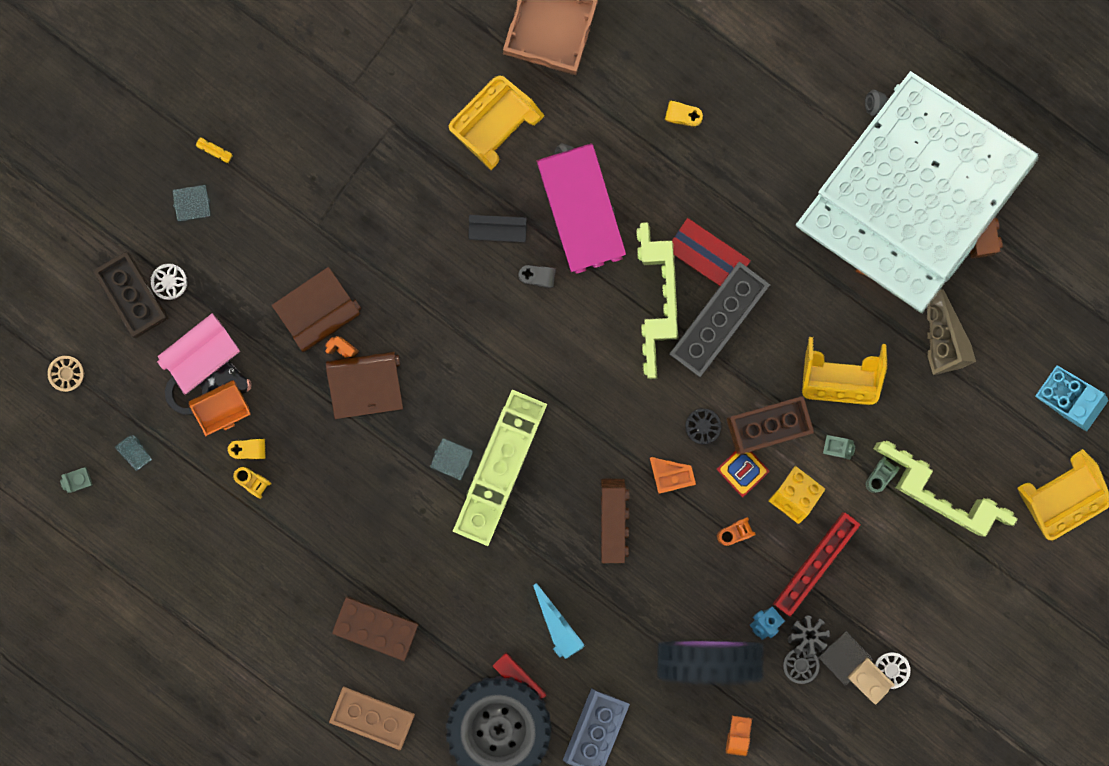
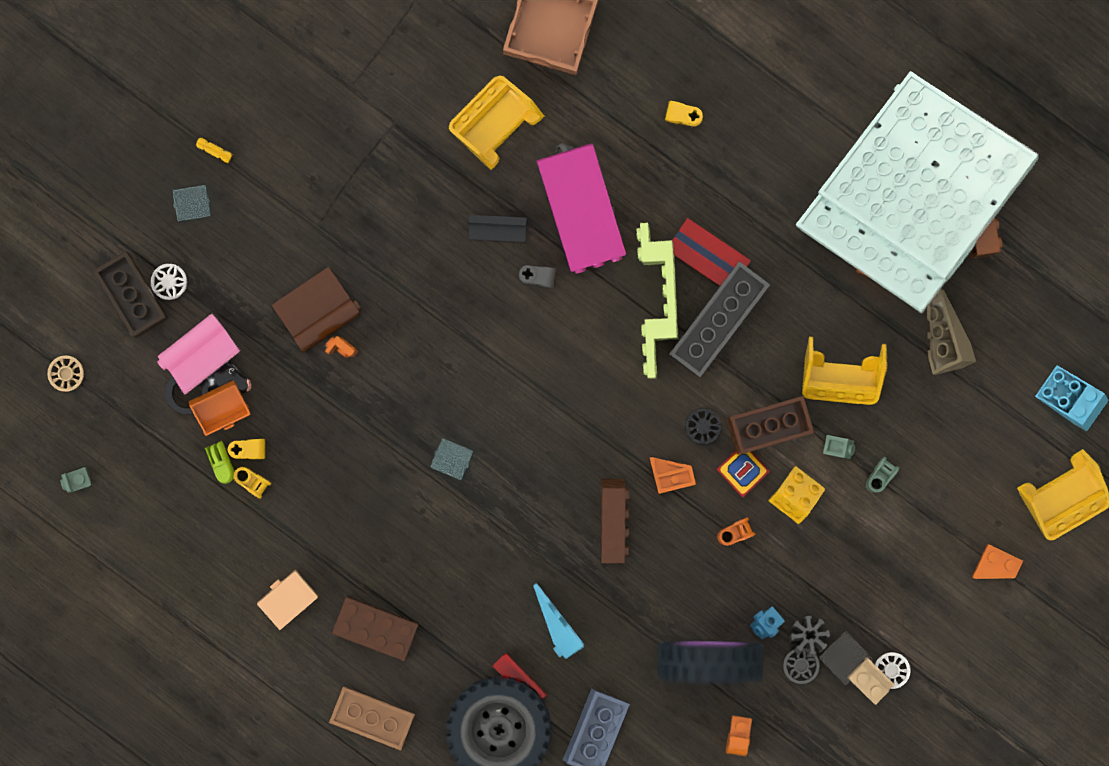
clear light blue slope [115,435,152,471] -> none
reddish brown door [326,352,403,419] -> none
yellowish green bracket [453,390,547,546] -> none
red brick [773,512,861,616] -> none
dark grey cone [865,90,889,116] -> none
yellowish green bracket [873,441,1017,536] -> none
none -> lime arm [205,441,234,484]
none -> light nougat container [257,569,318,630]
none -> orange wing [972,544,1023,579]

